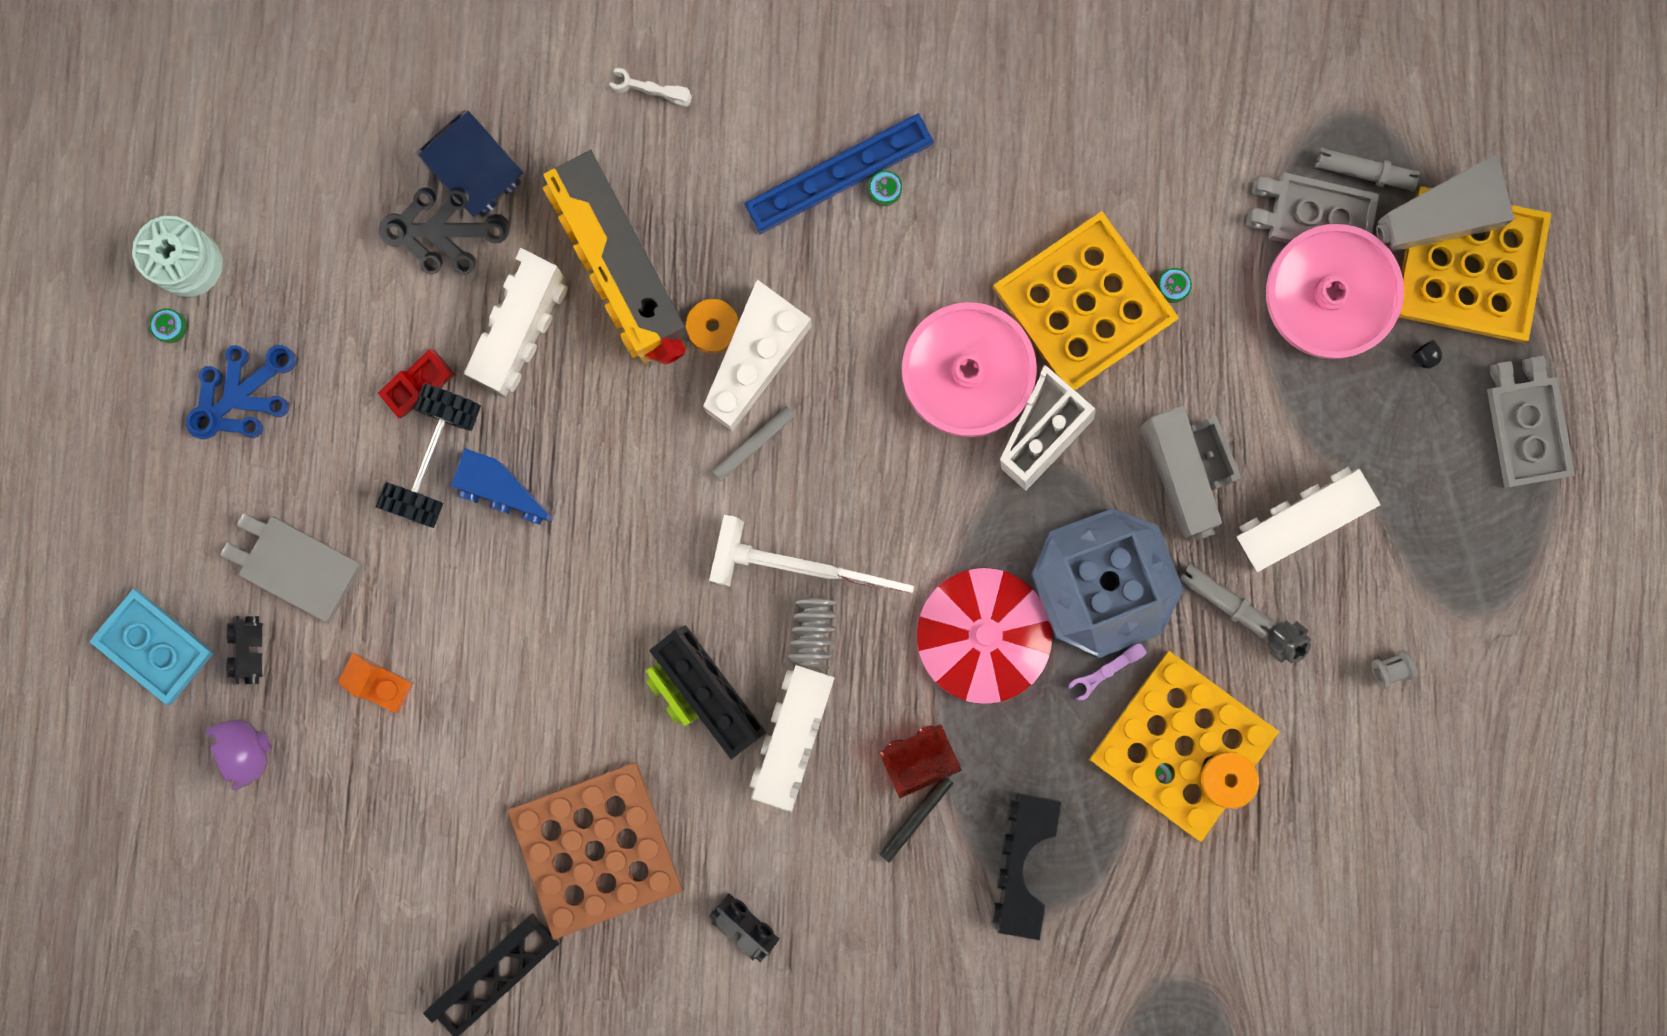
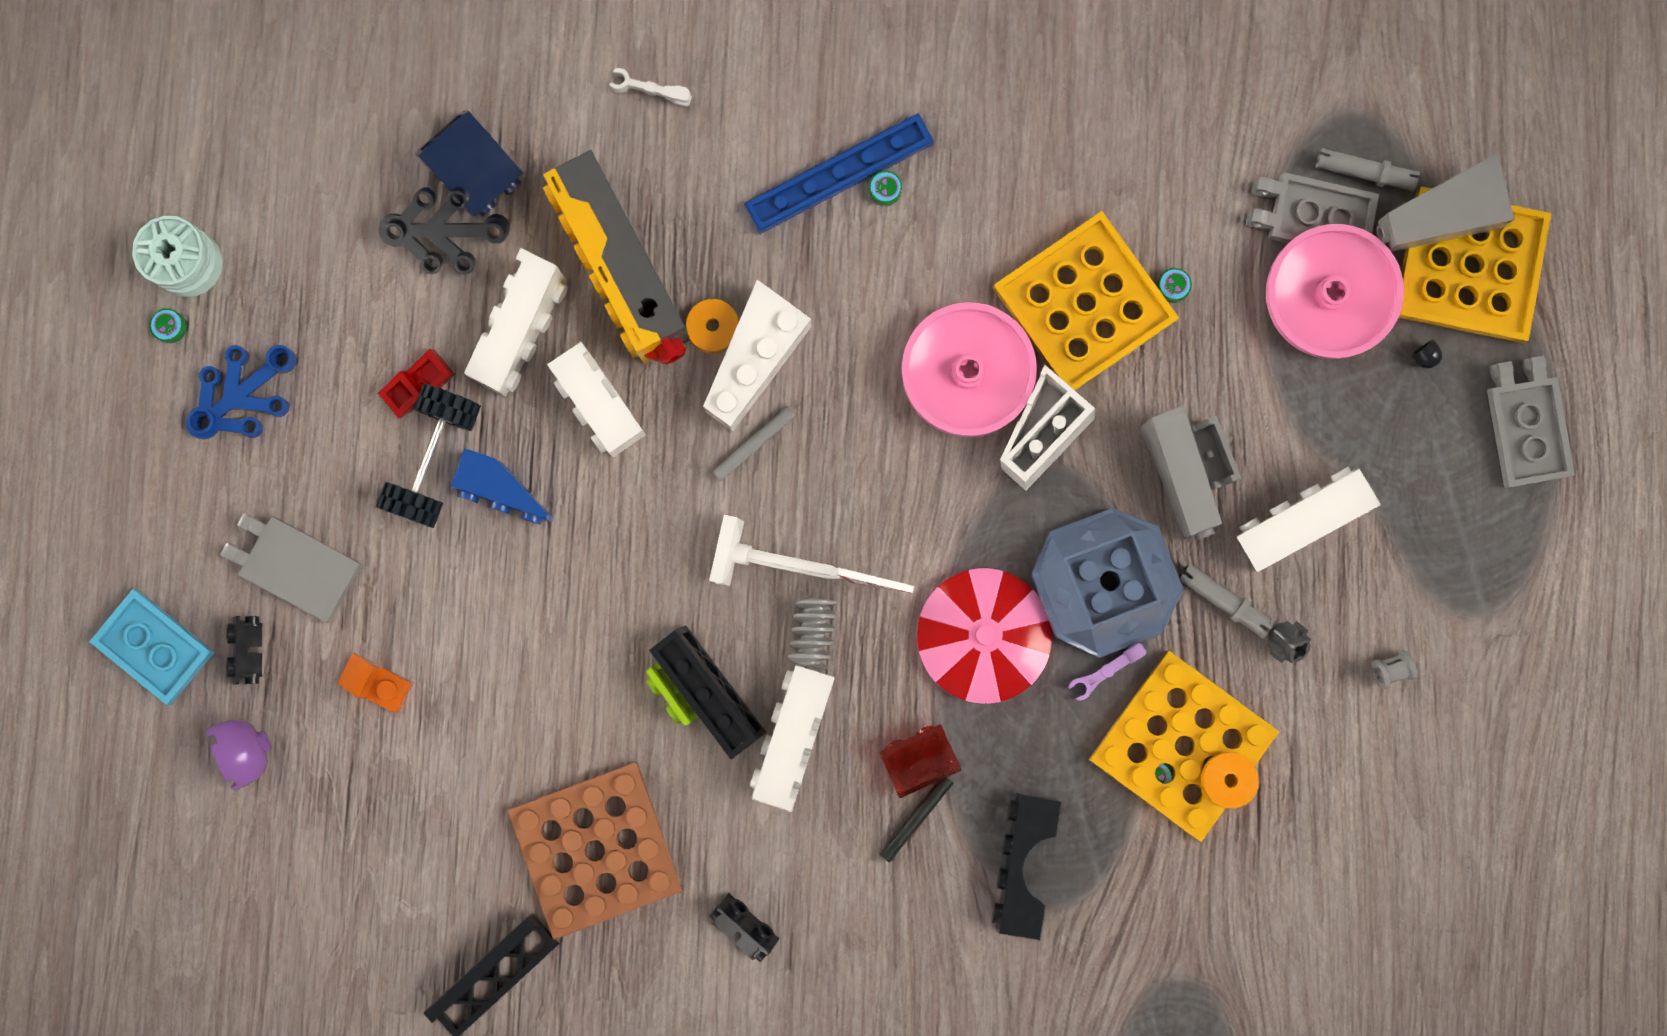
none -> white wedge [547,342,646,457]

